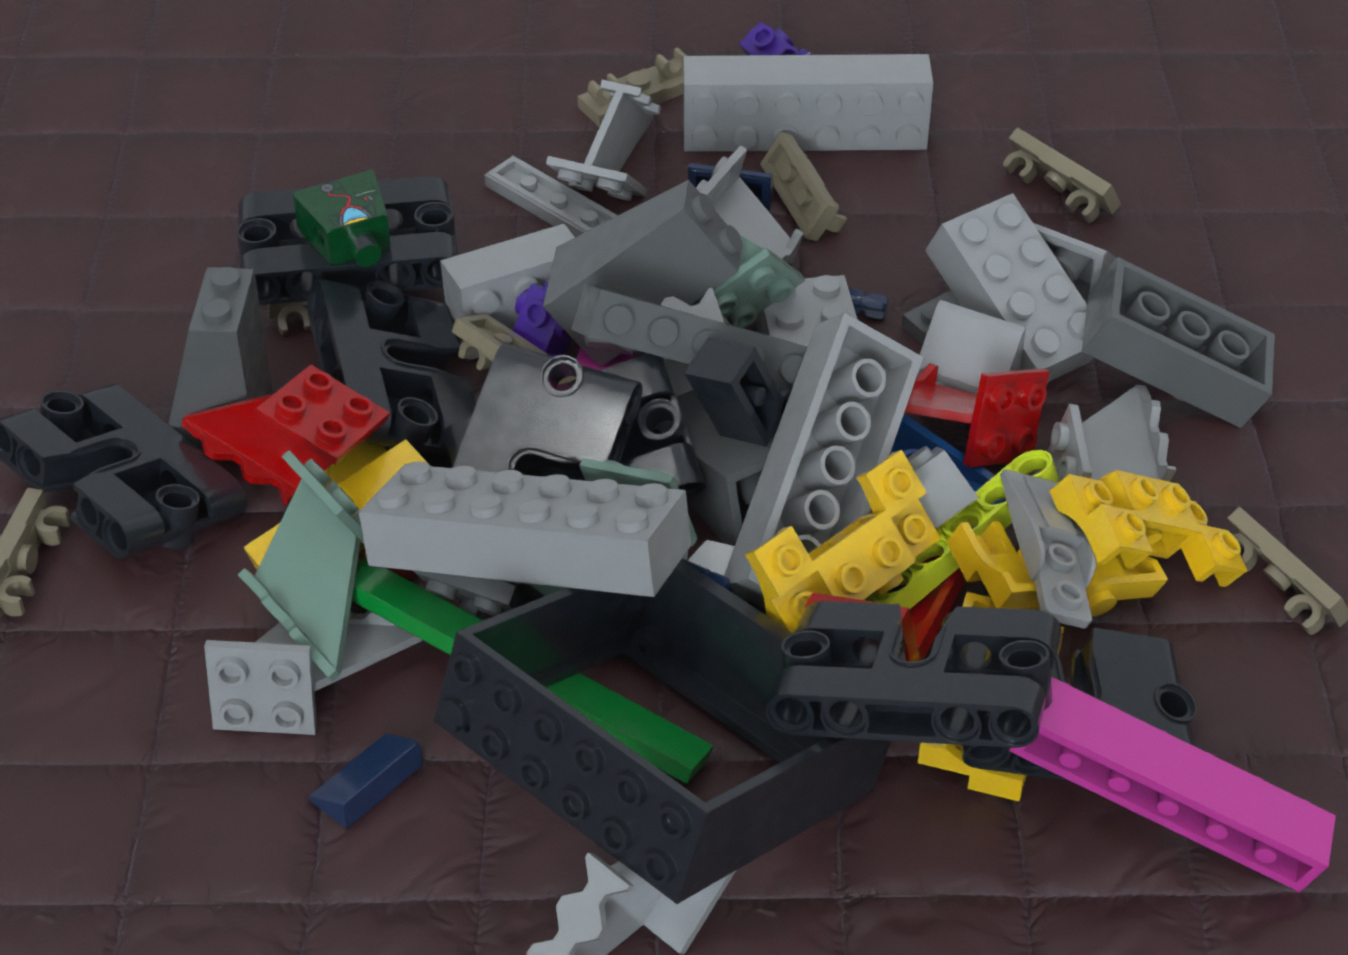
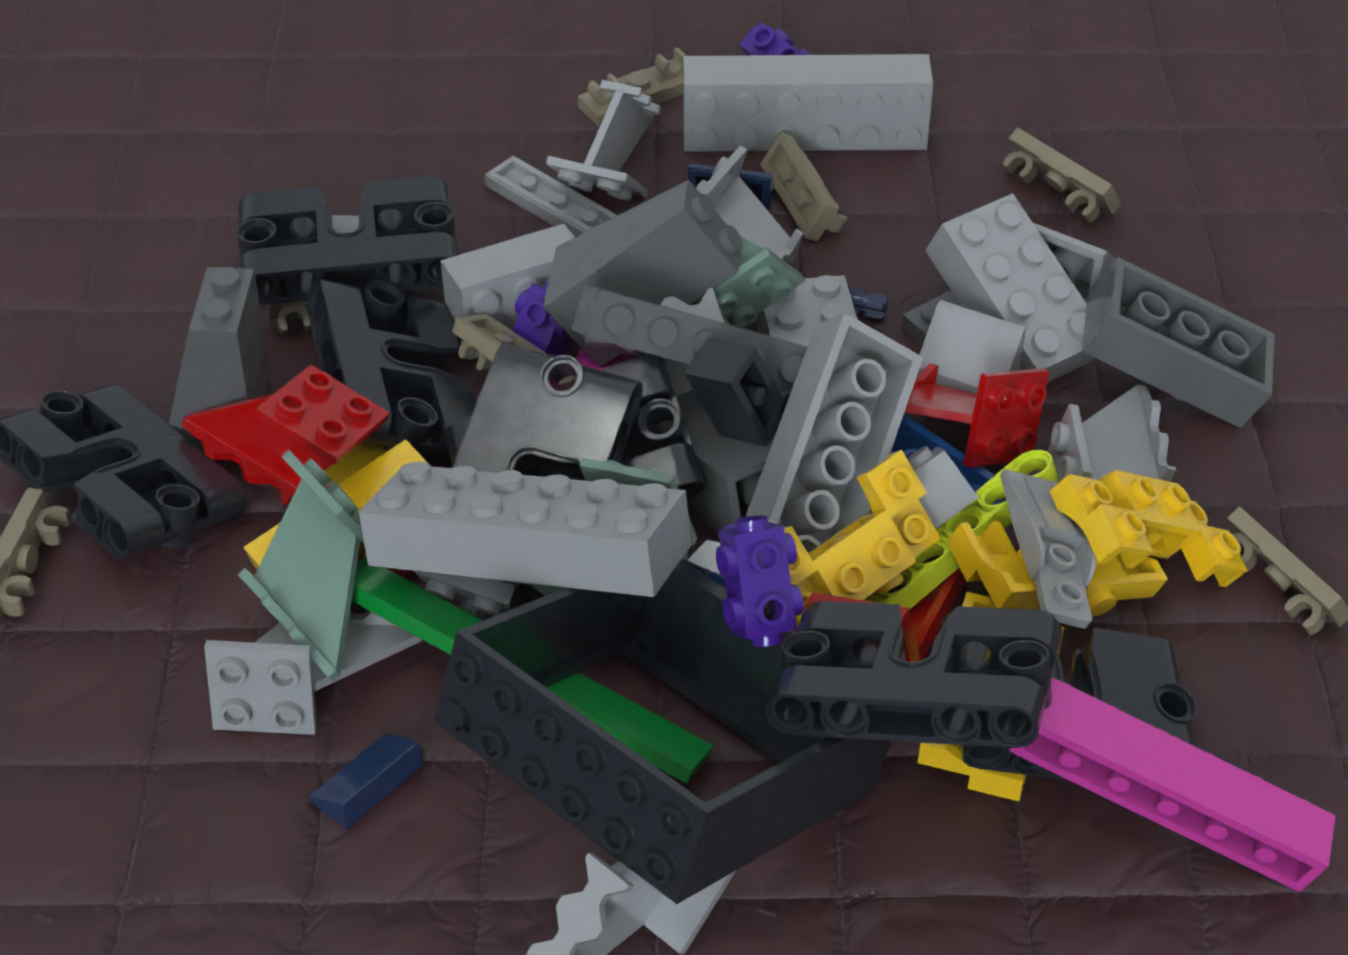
dark green torso [292,169,391,267] -> none
none -> dark purple brick [716,515,803,647]

